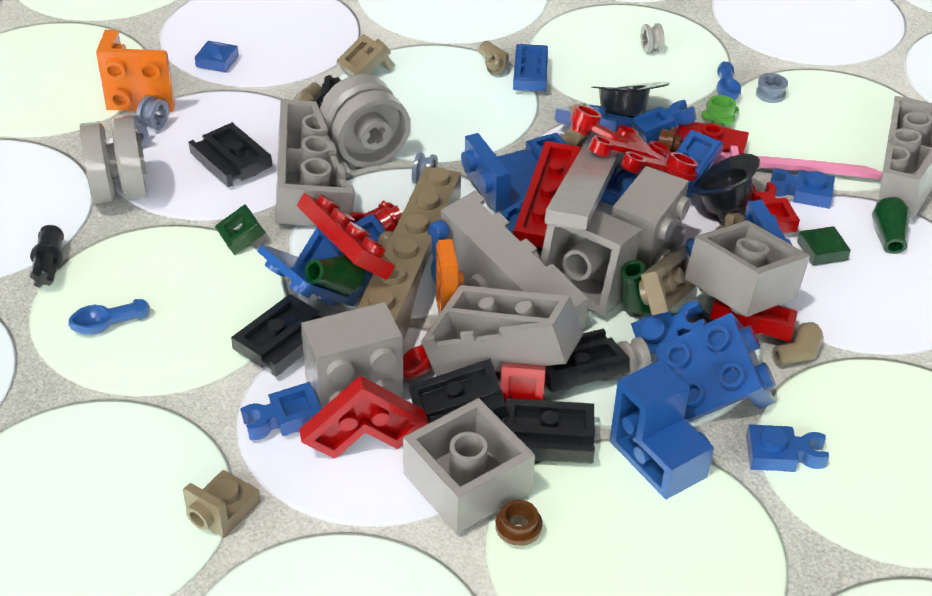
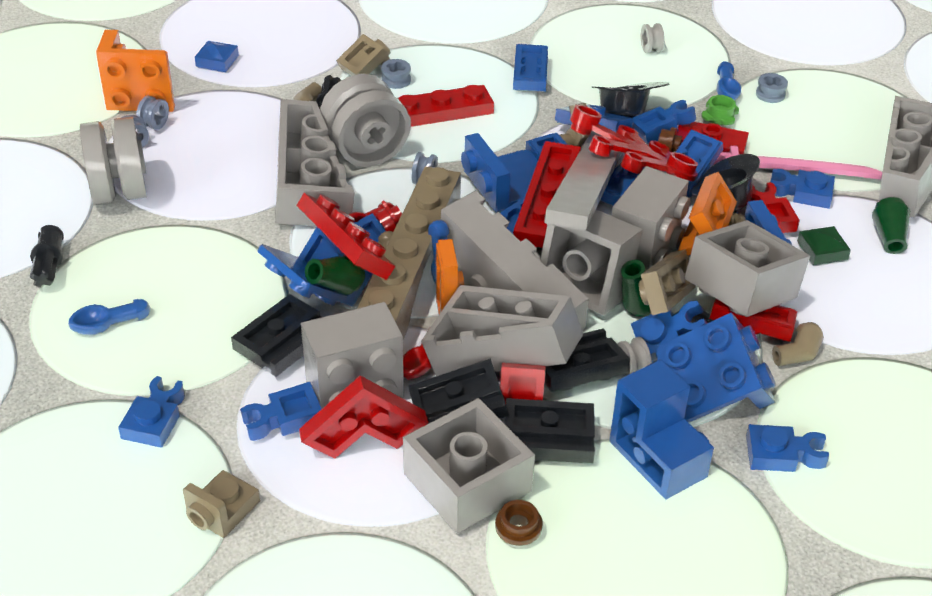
black plate [188,122,273,187] -> none
dark green tile [215,204,266,255] -> none
dark tan arm [479,40,509,75] -> none
none -> blue plate [118,376,185,448]
none -> sand blue bush [381,59,411,89]
none -> red plate [398,84,494,127]
none -> orange panel [678,172,737,255]

